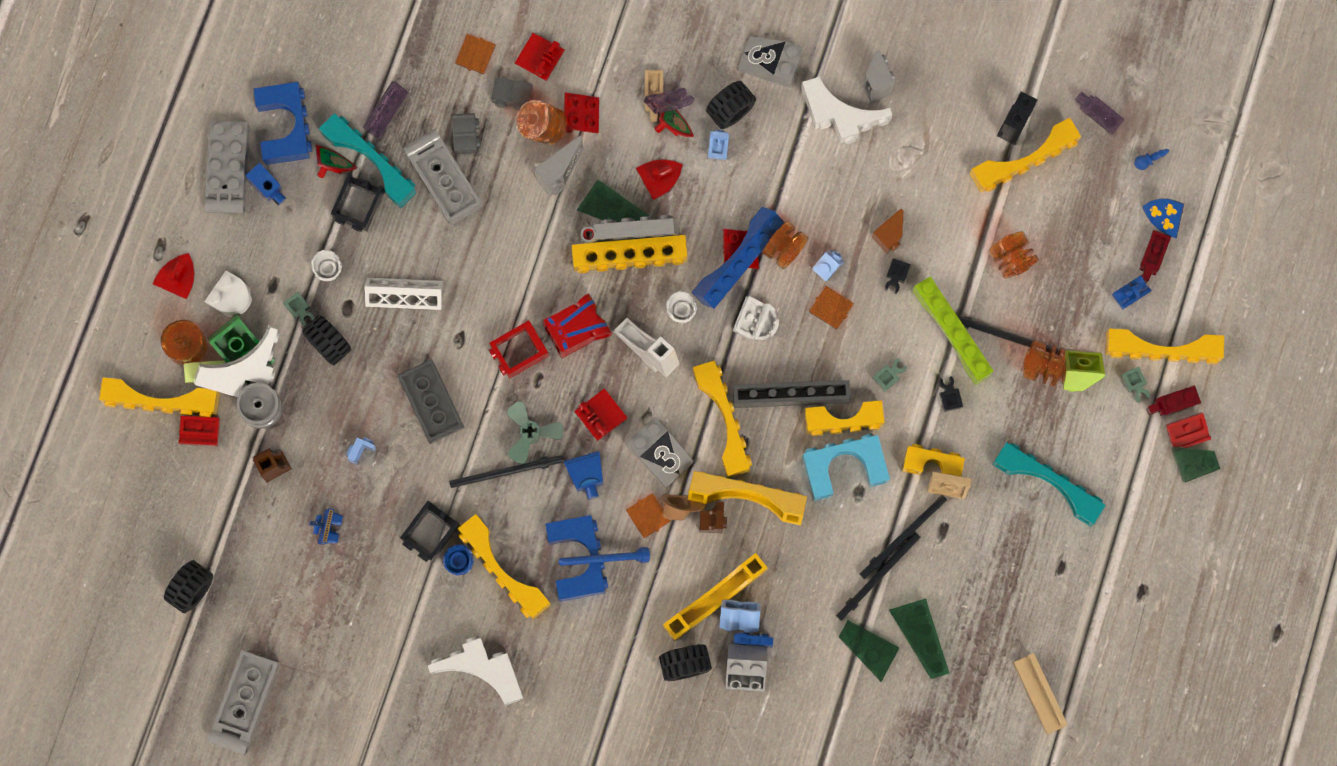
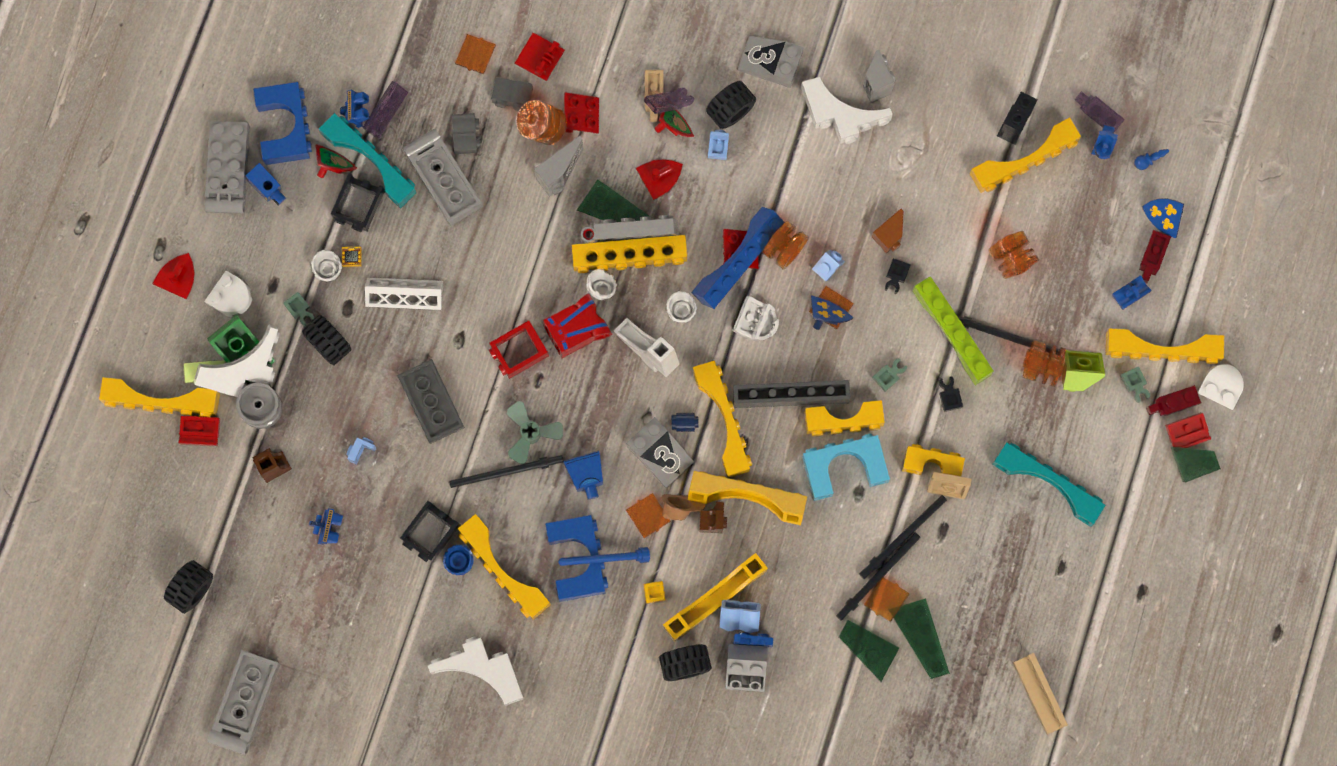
clear orange wheel [161,319,208,366] -> none
red hinge [574,388,628,441] -> none
none -> blue hips [340,89,369,128]
none -> tile [342,247,362,267]
none -> white hair [586,269,617,300]
none -> yellow tile [643,581,666,604]
none -> dark blue brick [671,412,699,432]
none -> blue shield [811,295,853,330]
none -> clear orange piece [864,577,910,622]
none -> blue hips [1091,125,1118,159]
none -> white slope [1198,364,1244,410]

